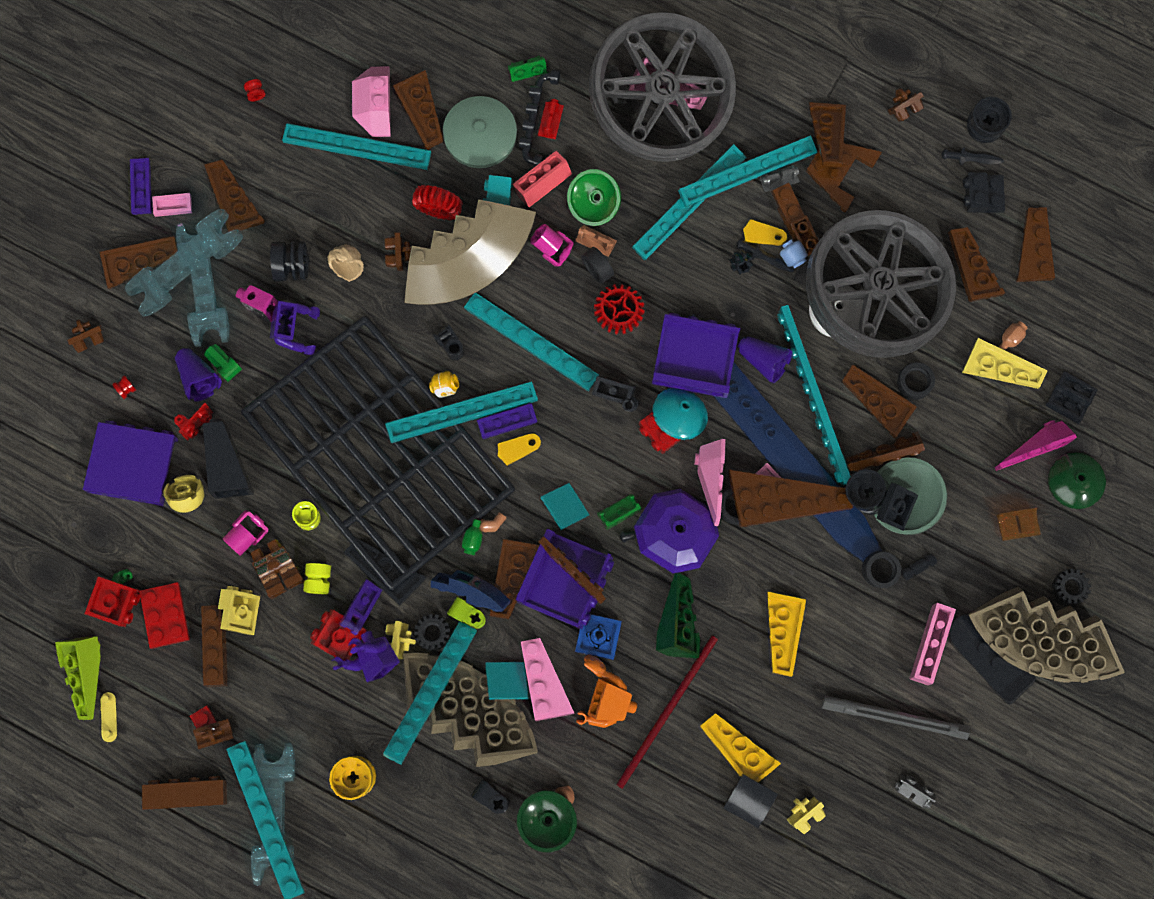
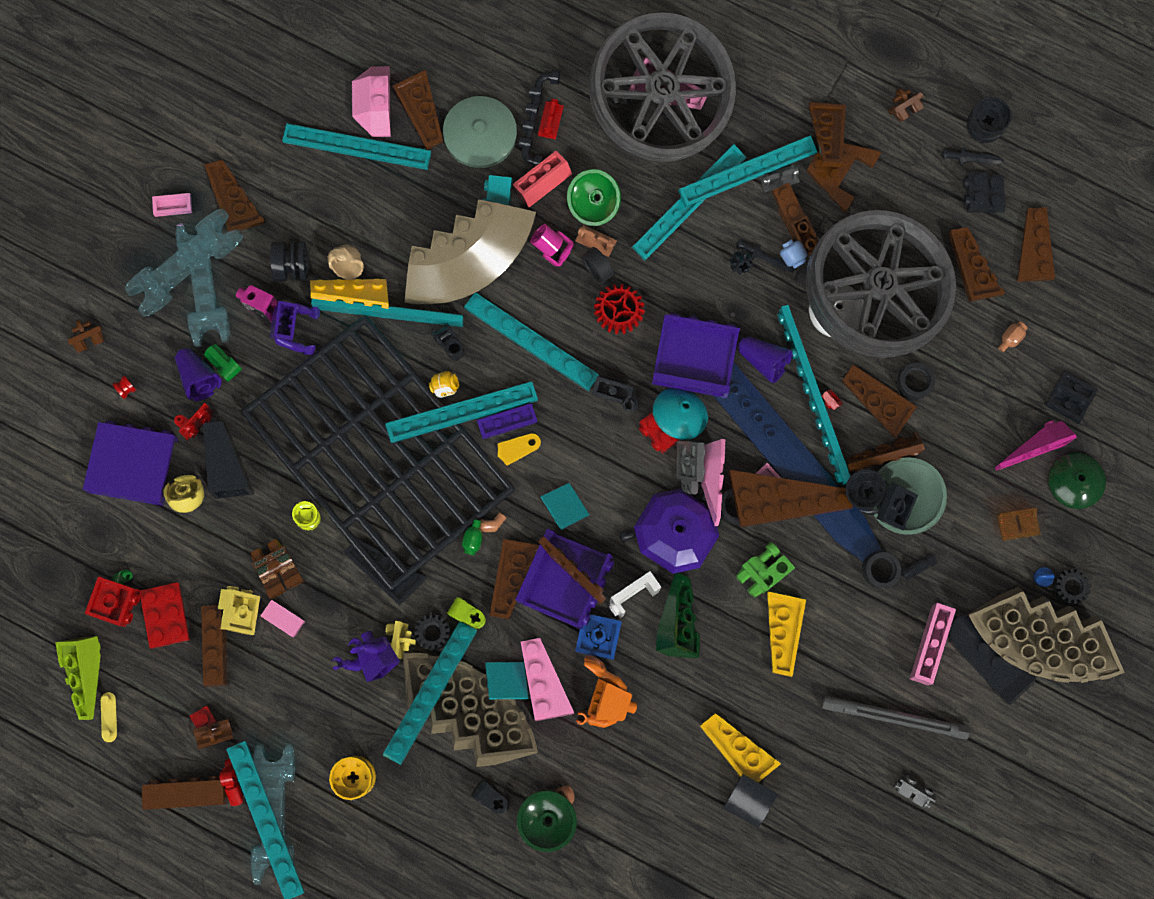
reddish brown wing [100,236,179,289] -> none
dark purple plate [130,158,152,215] -> none
dark pink piece [222,510,268,556] -> none
red wheel [243,79,266,102] -> none
neon yellow wheel [303,563,331,594] -> none
red plate [310,609,367,661] -> none
dark purple plate [339,579,382,635] -> none
reddish brown hips [385,233,412,271] -> none
red gear [412,185,462,220] -> none
dark blue slope [431,570,510,612] -> none
green hinge [508,56,547,82] -> none
green hinge [597,494,641,530] -> none
dark red piece [616,636,718,789] -> none
yellow piece [743,220,787,246] -> none
light yellow hips [787,797,826,834] -> none
light yellow wing [962,338,1047,389] -> none
none -> red bar [219,758,244,806]
none -> bright pink tile [261,600,305,638]
none -> yellow wing [310,279,388,309]
none -> teal tile [311,299,464,327]
none -> white panel [609,571,661,618]
none -> dark grey piece [676,440,705,494]
none -> bright green hips [735,542,795,598]
none -> red plate [821,389,843,410]
none -> blue tile [1033,567,1055,587]

